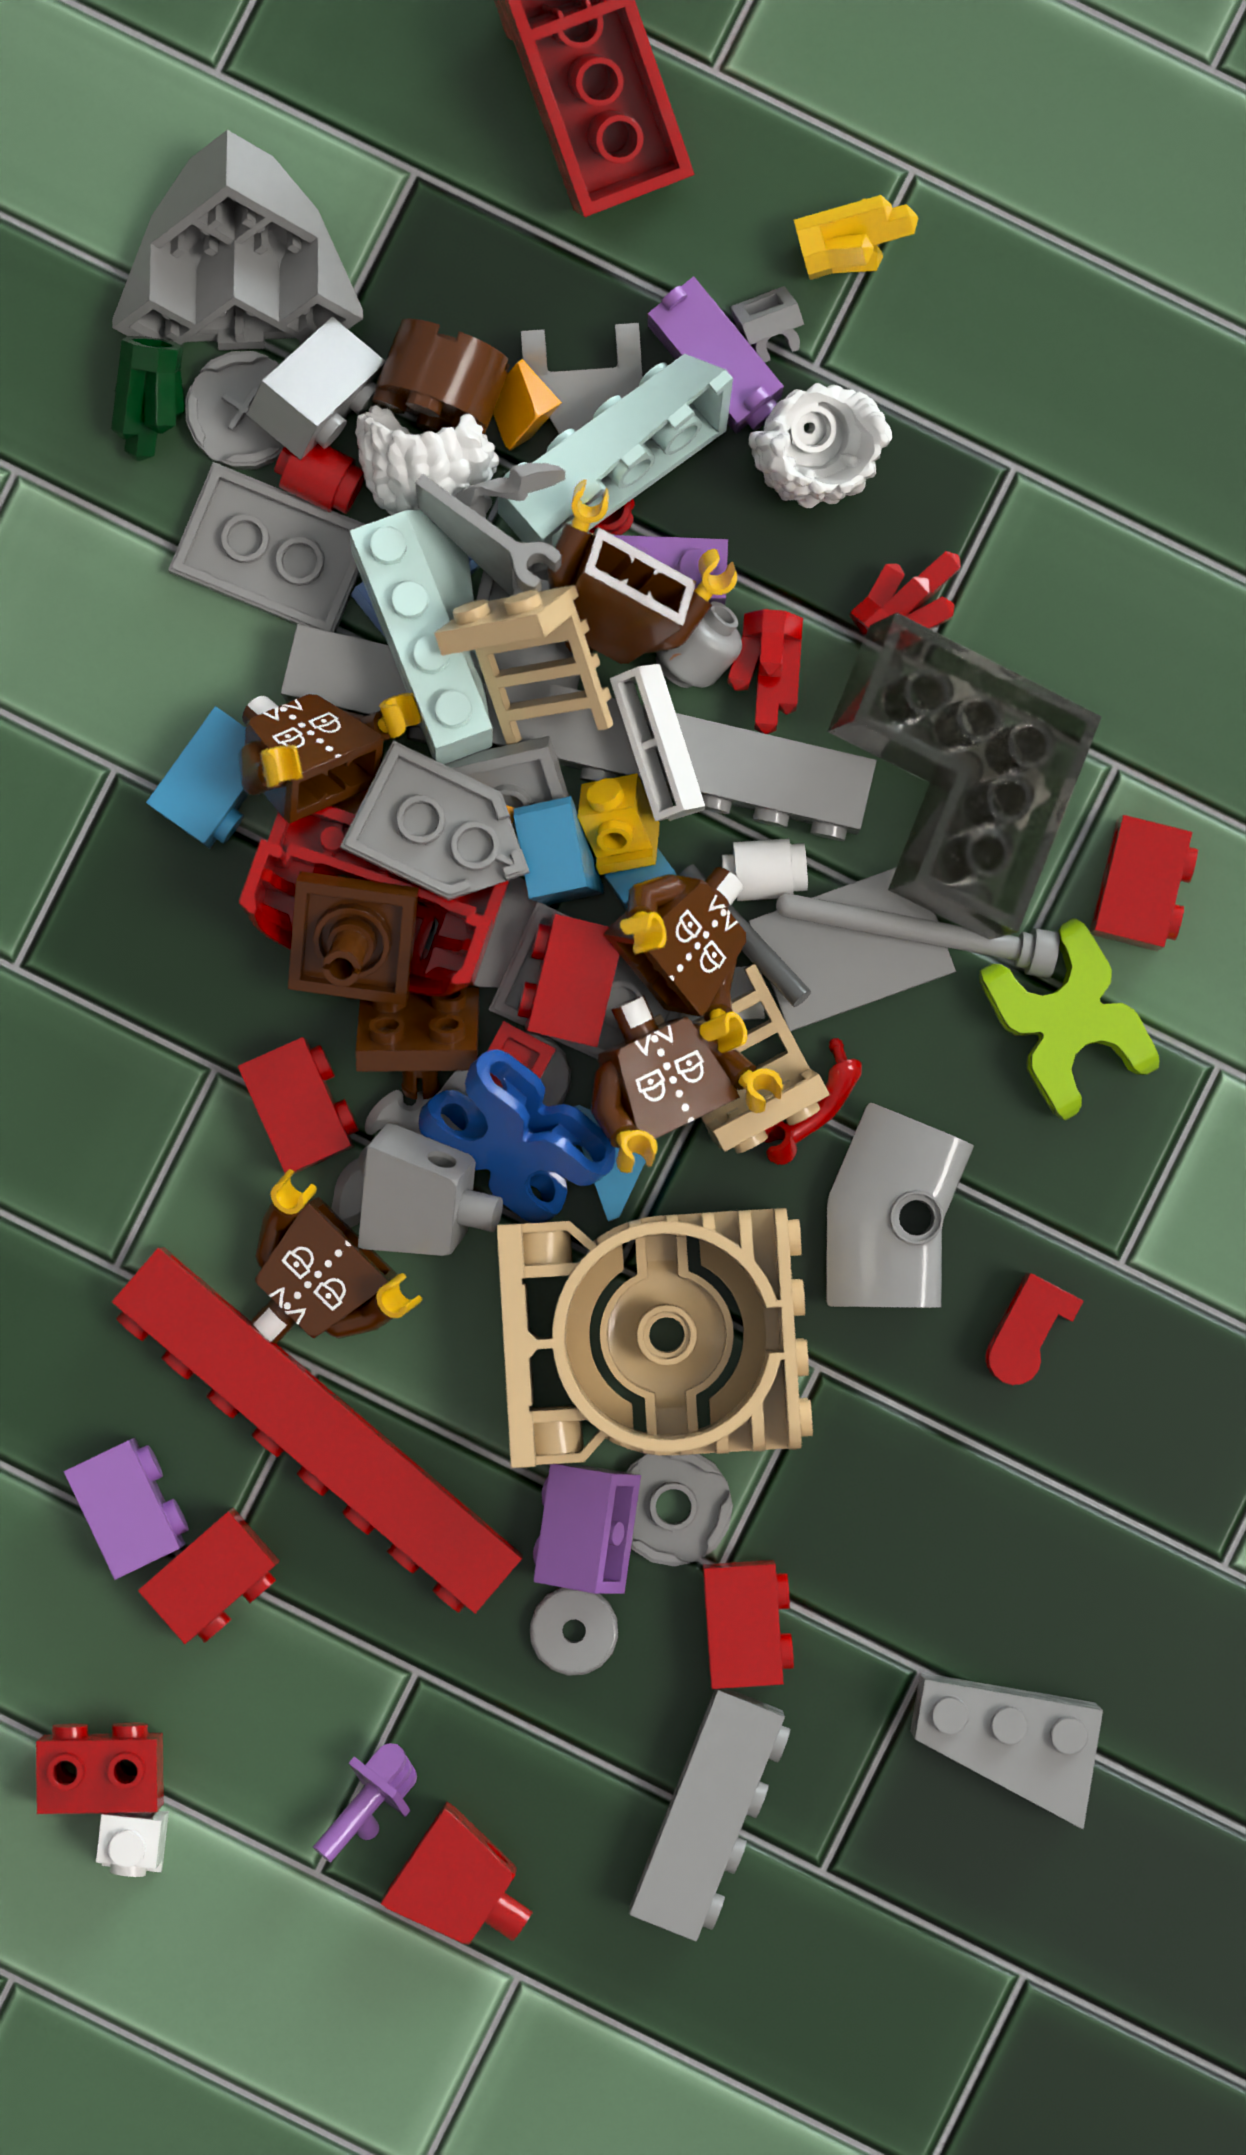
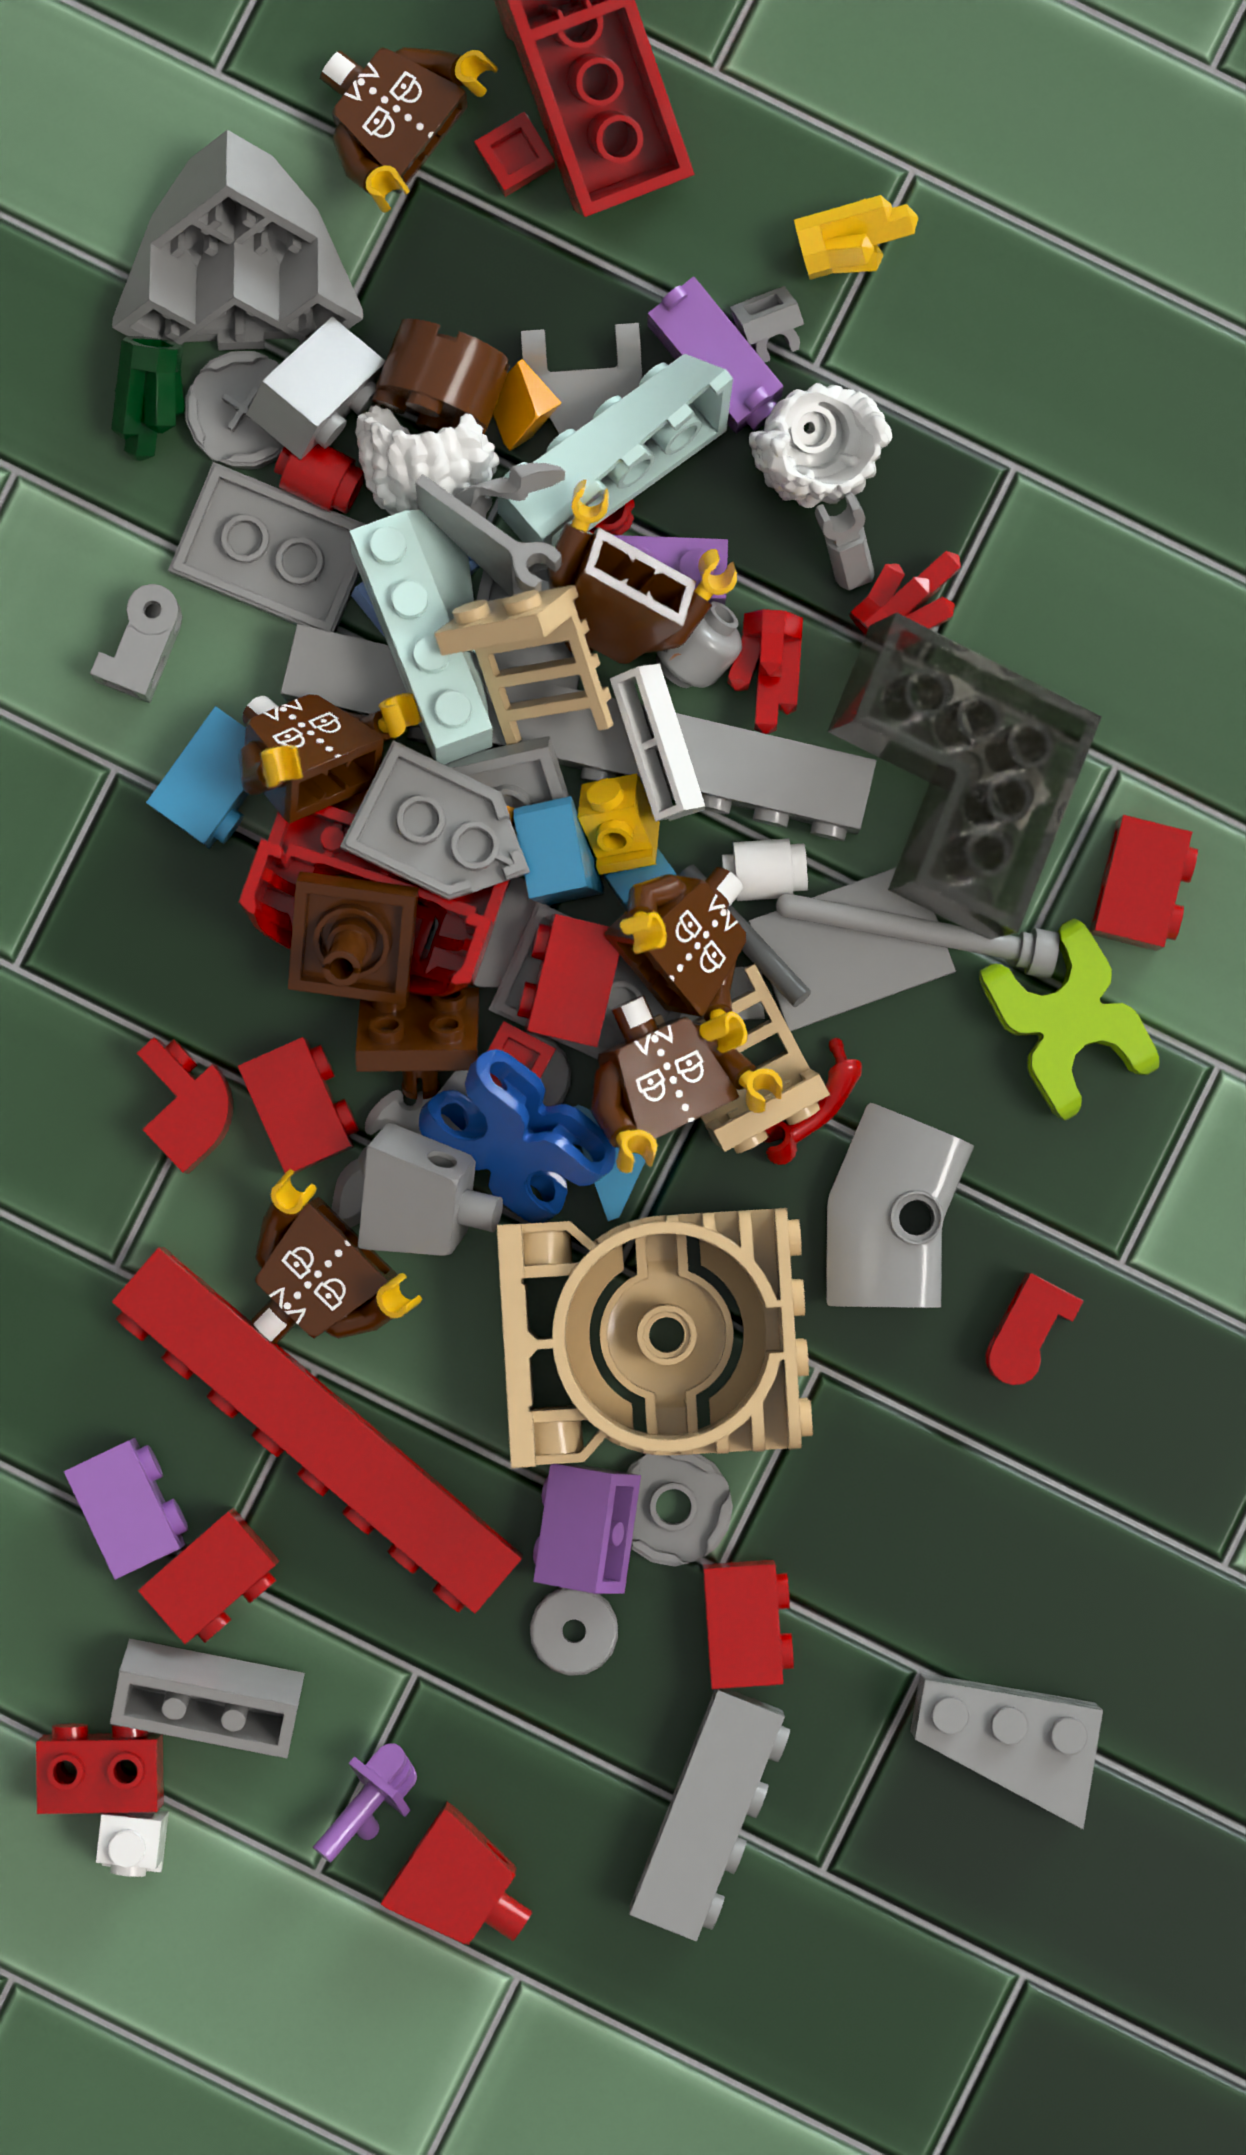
none -> light grey leg [90,584,183,703]
none -> light grey brick [110,1638,305,1759]
none -> red brick [137,1037,233,1174]
none -> reddish brown torso [320,47,498,213]
none -> red plate [474,111,555,197]
none -> light grey bar [815,492,875,590]

